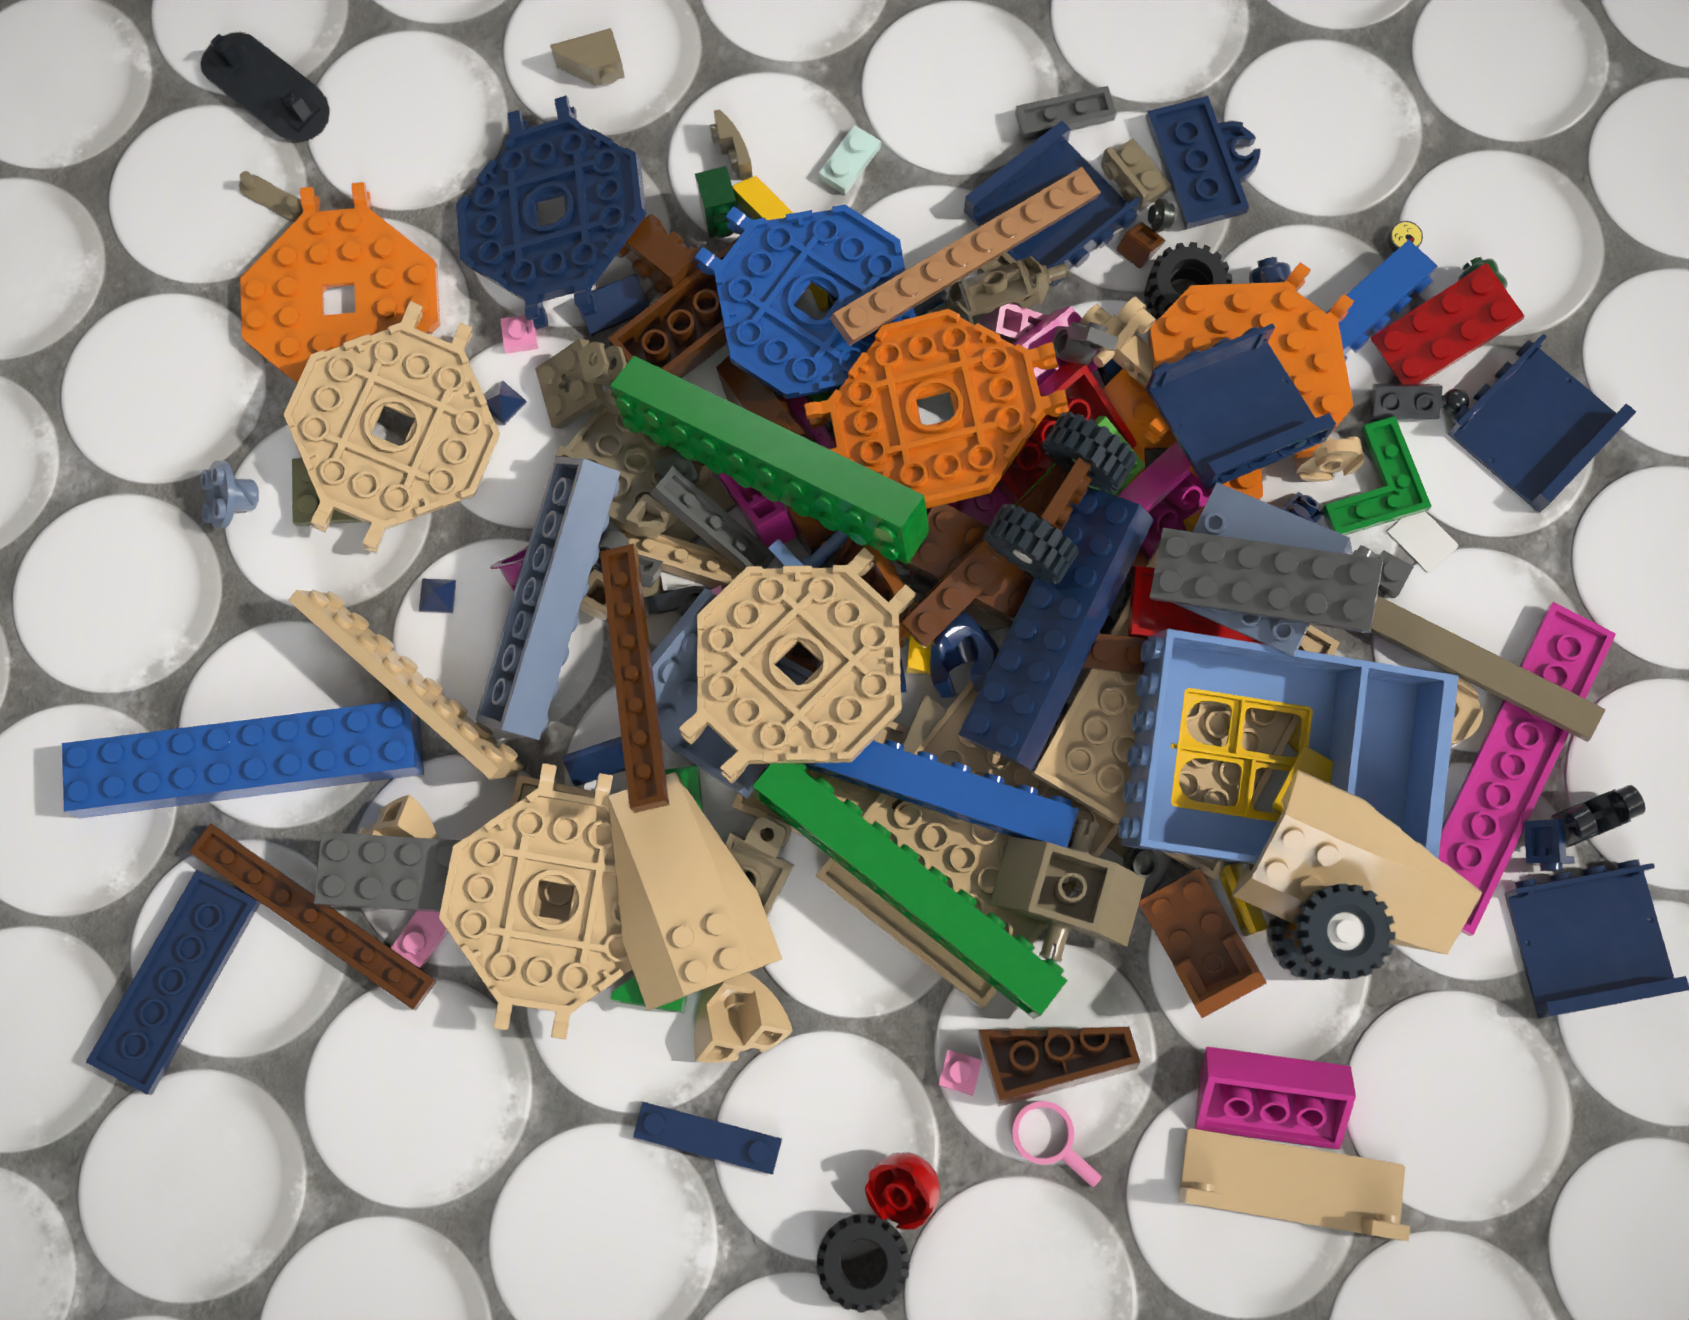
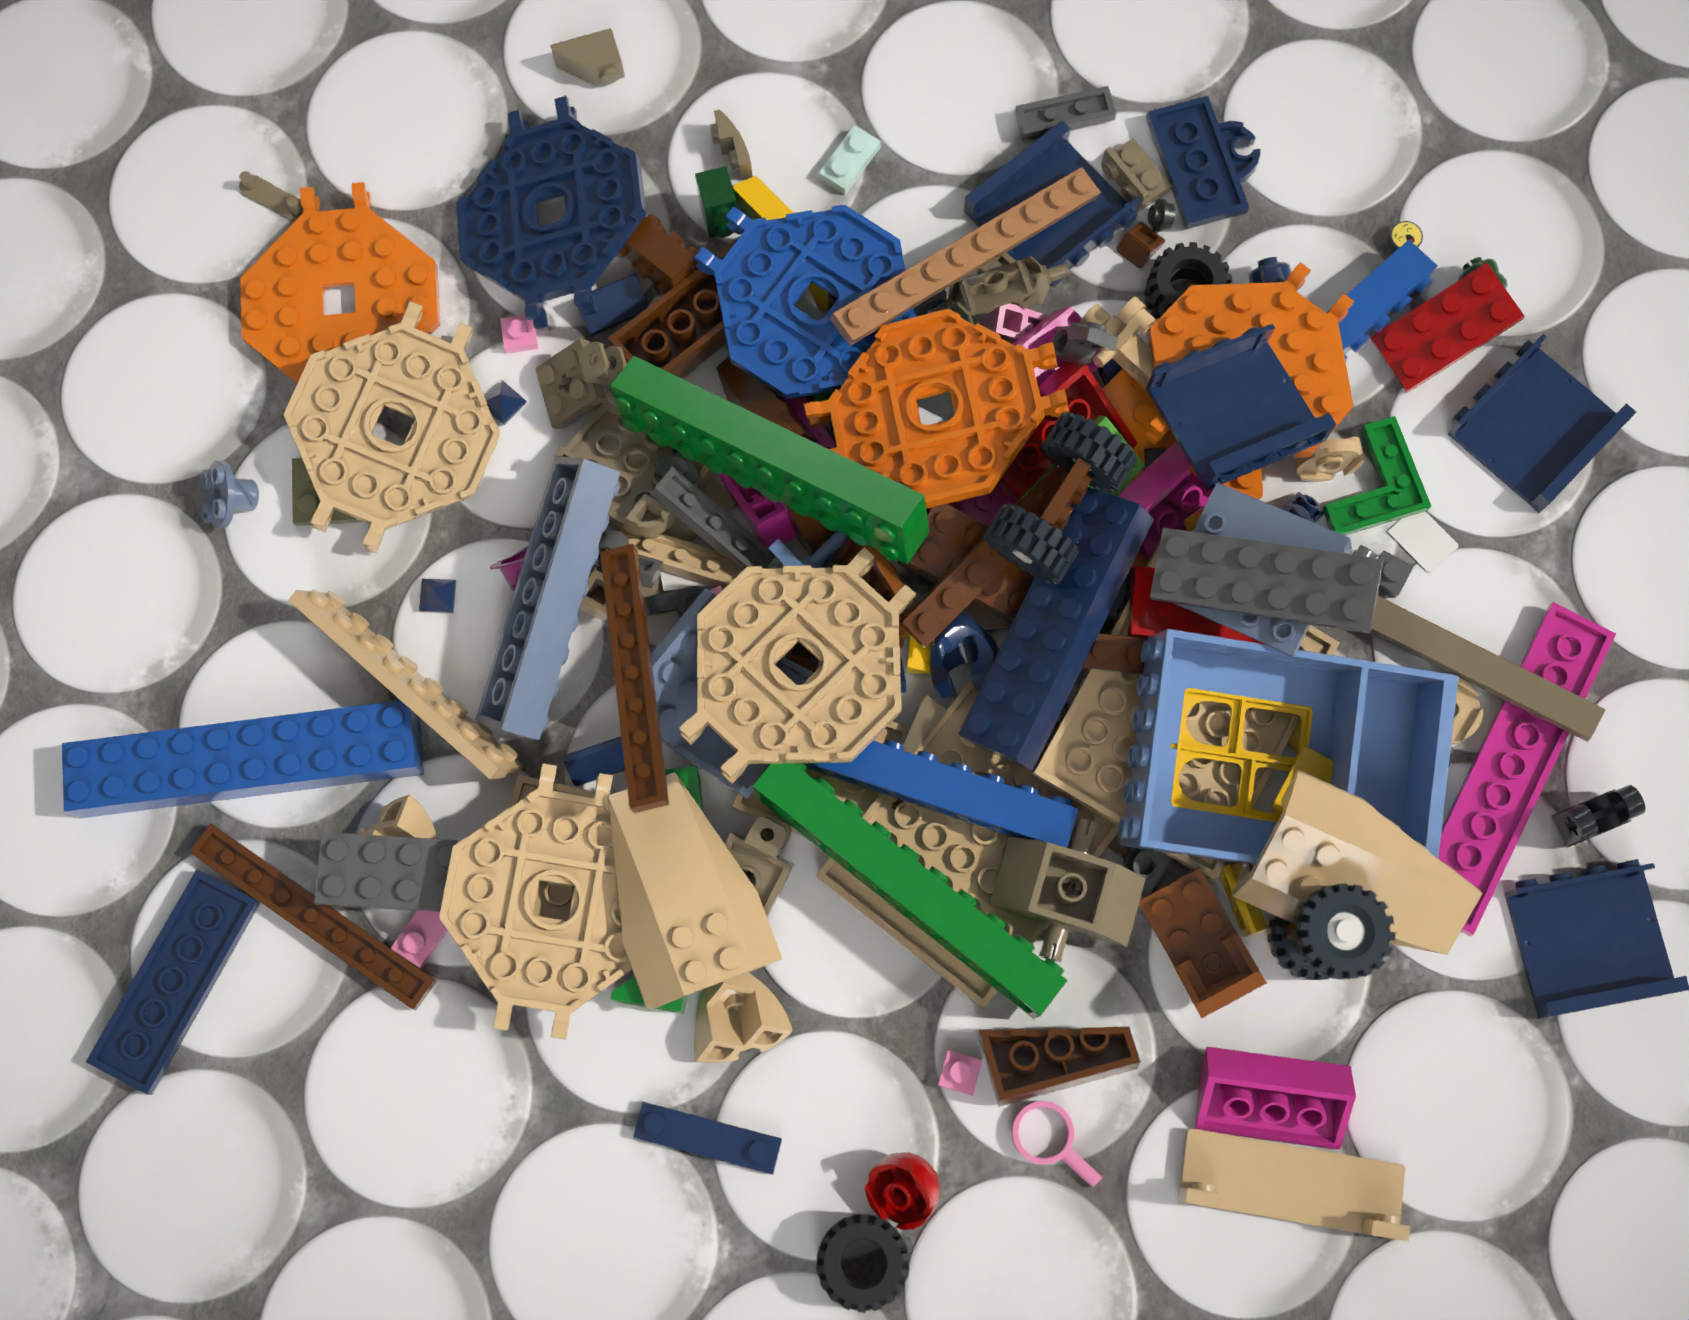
black piece [200,32,330,142] -> none
black plate [1370,384,1470,419] -> none
dark blue bracket [1524,819,1575,871] -> none

